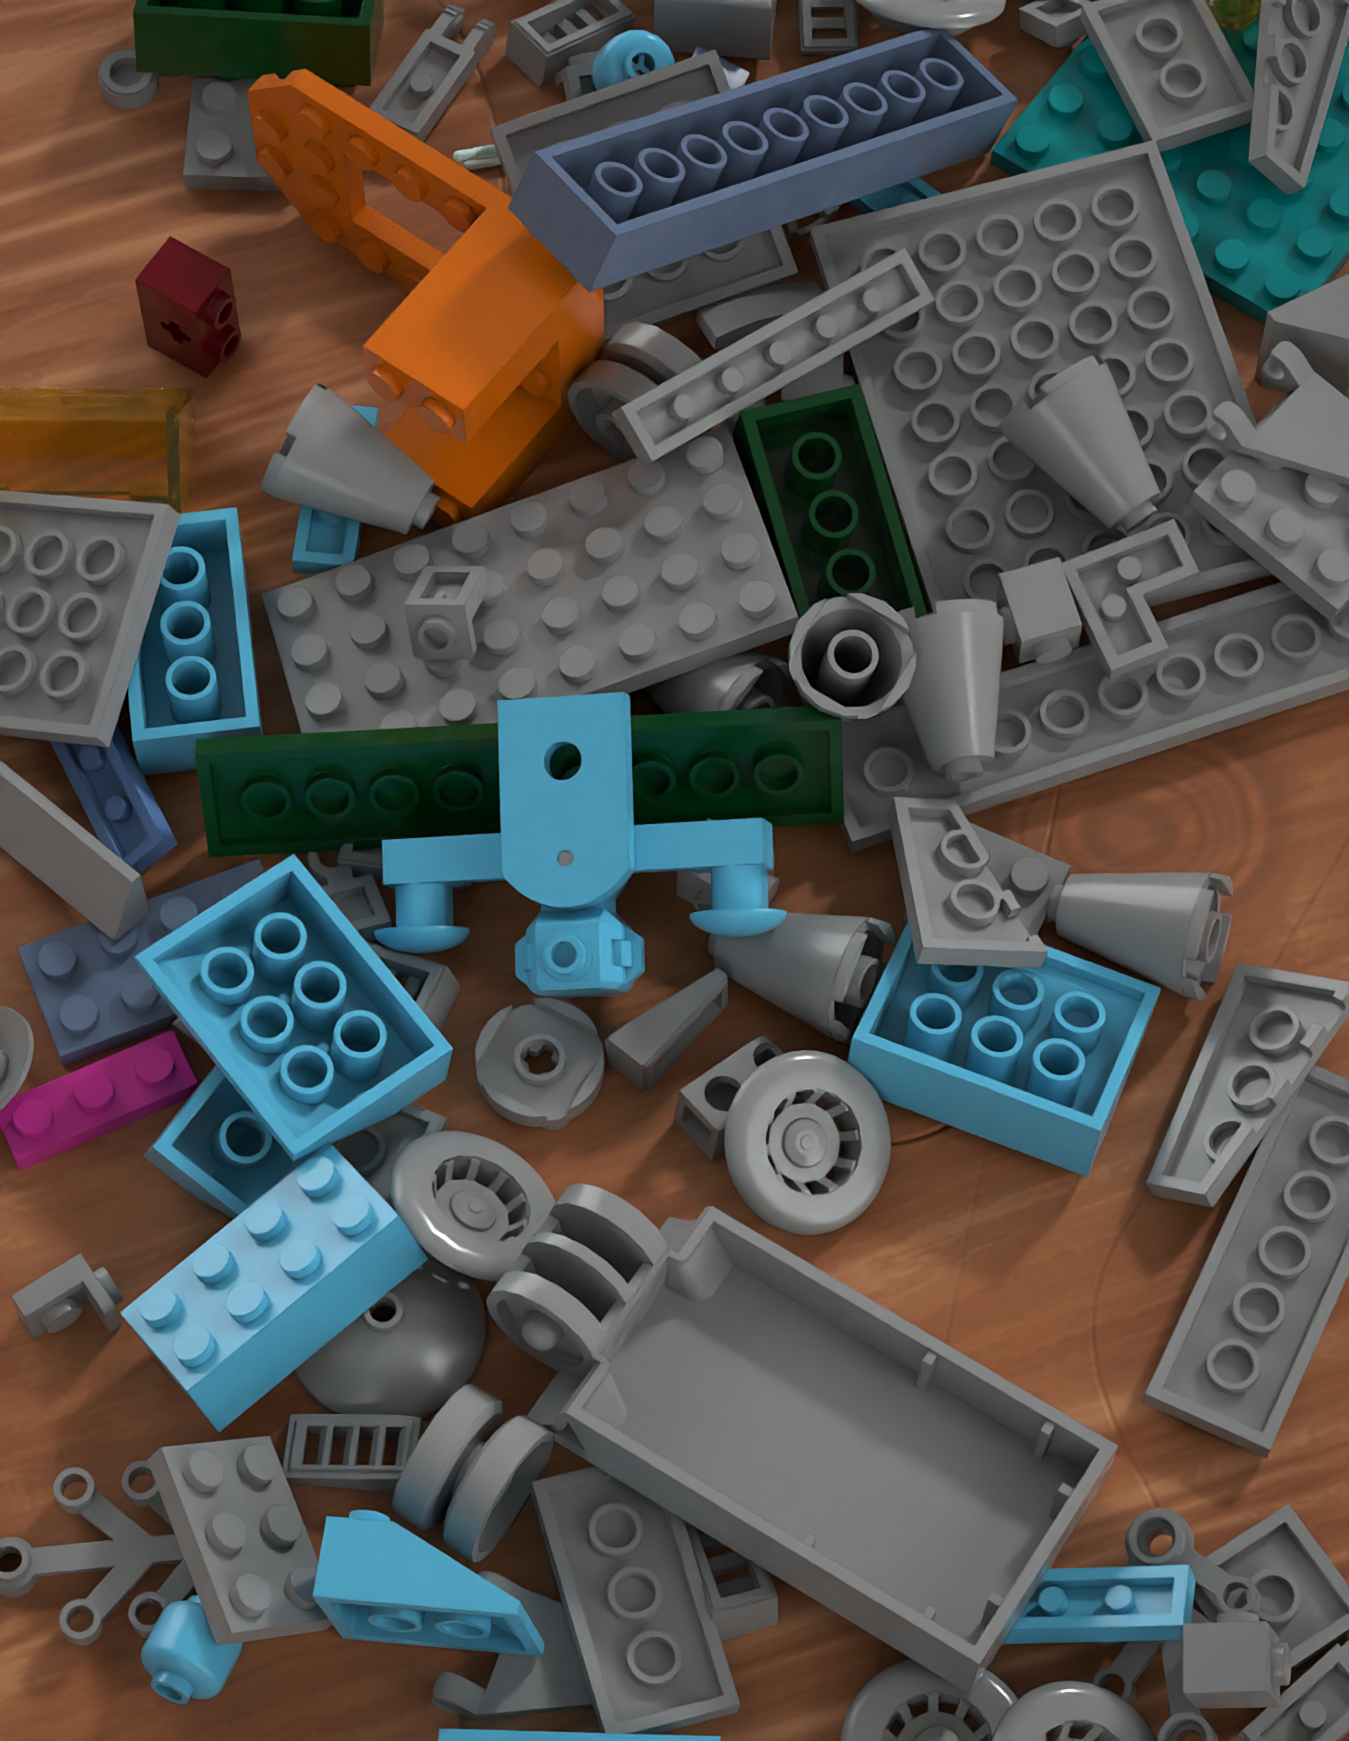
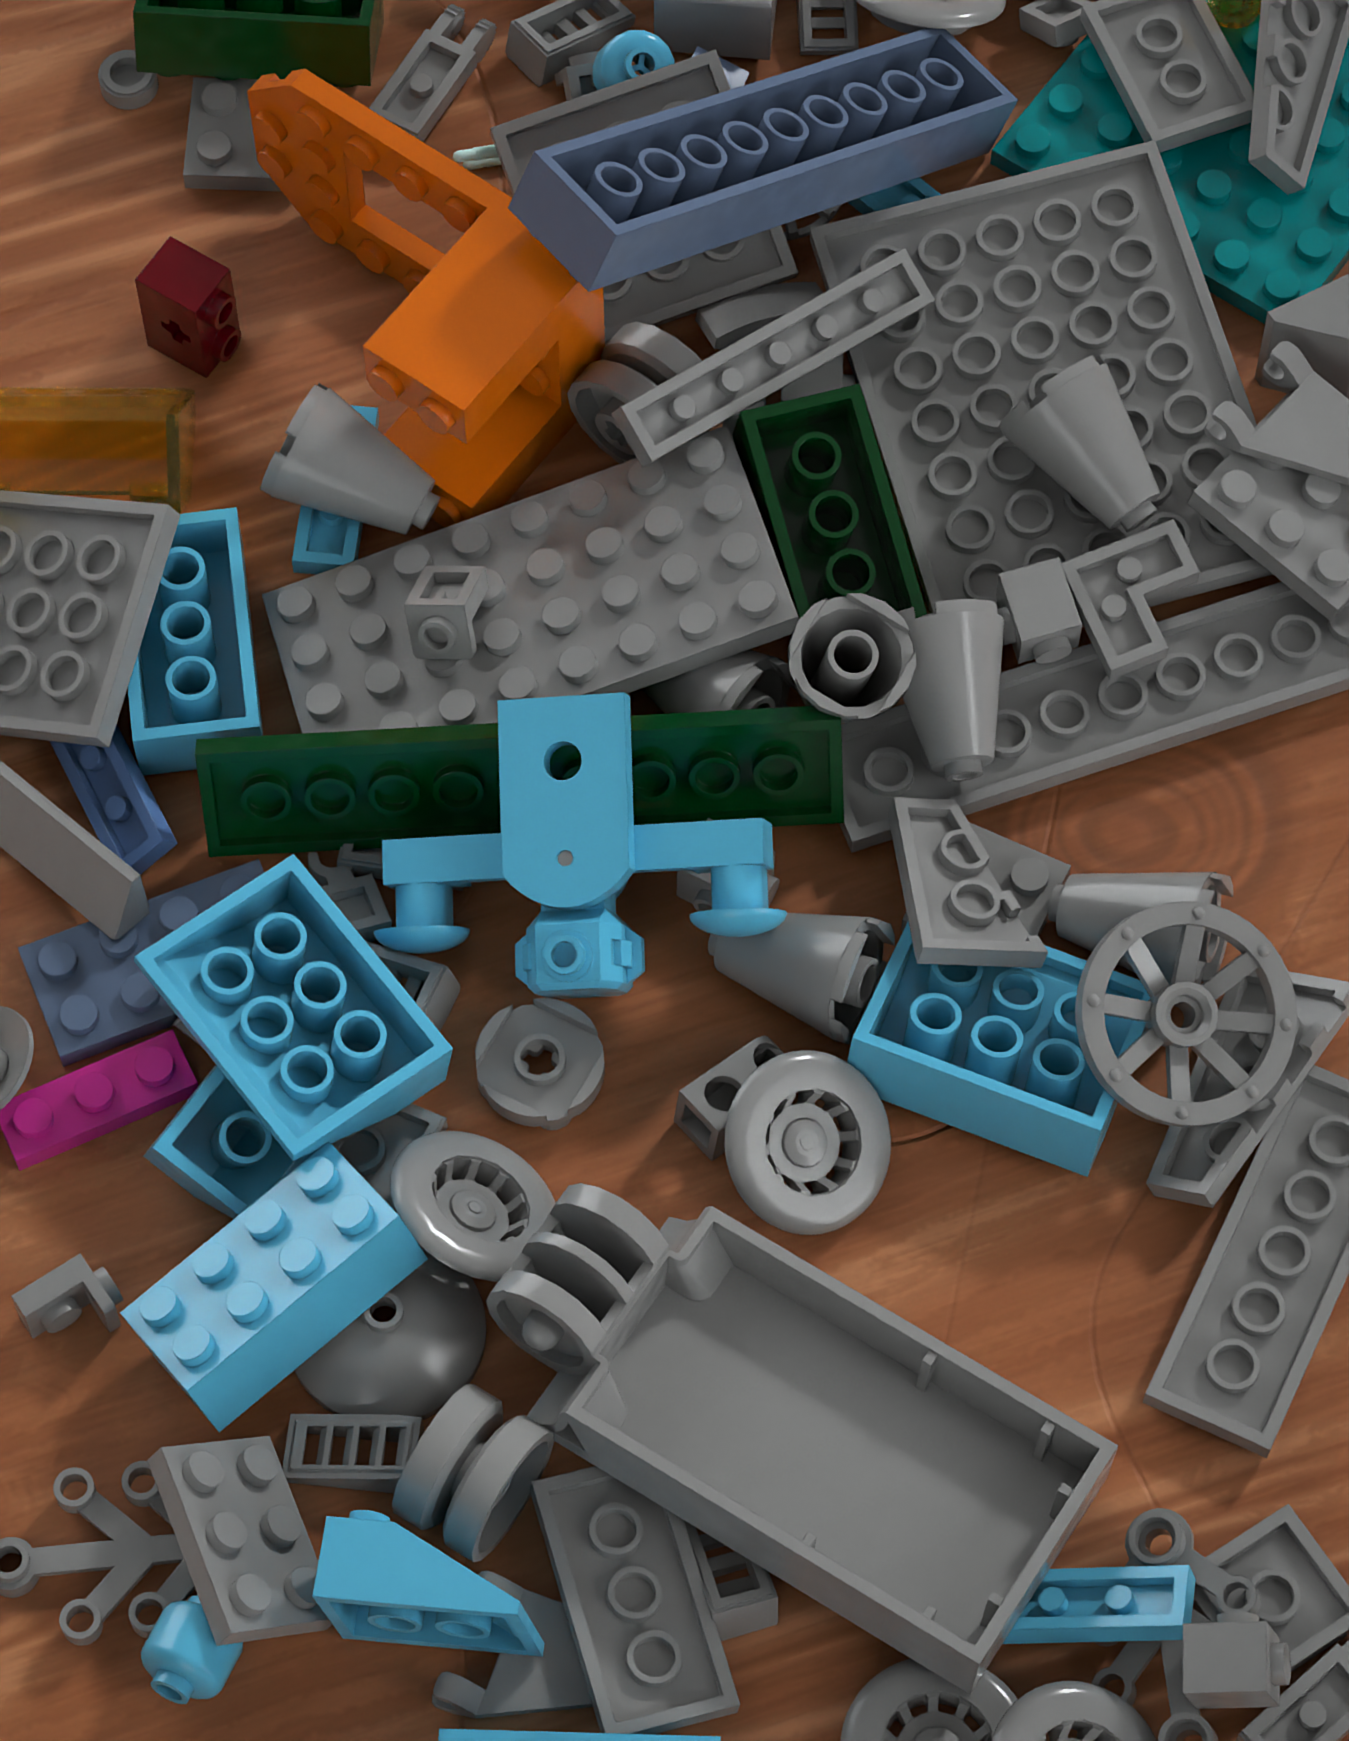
light grey slope [605,968,728,1092] -> none
none -> light grey wheel [1075,901,1297,1127]

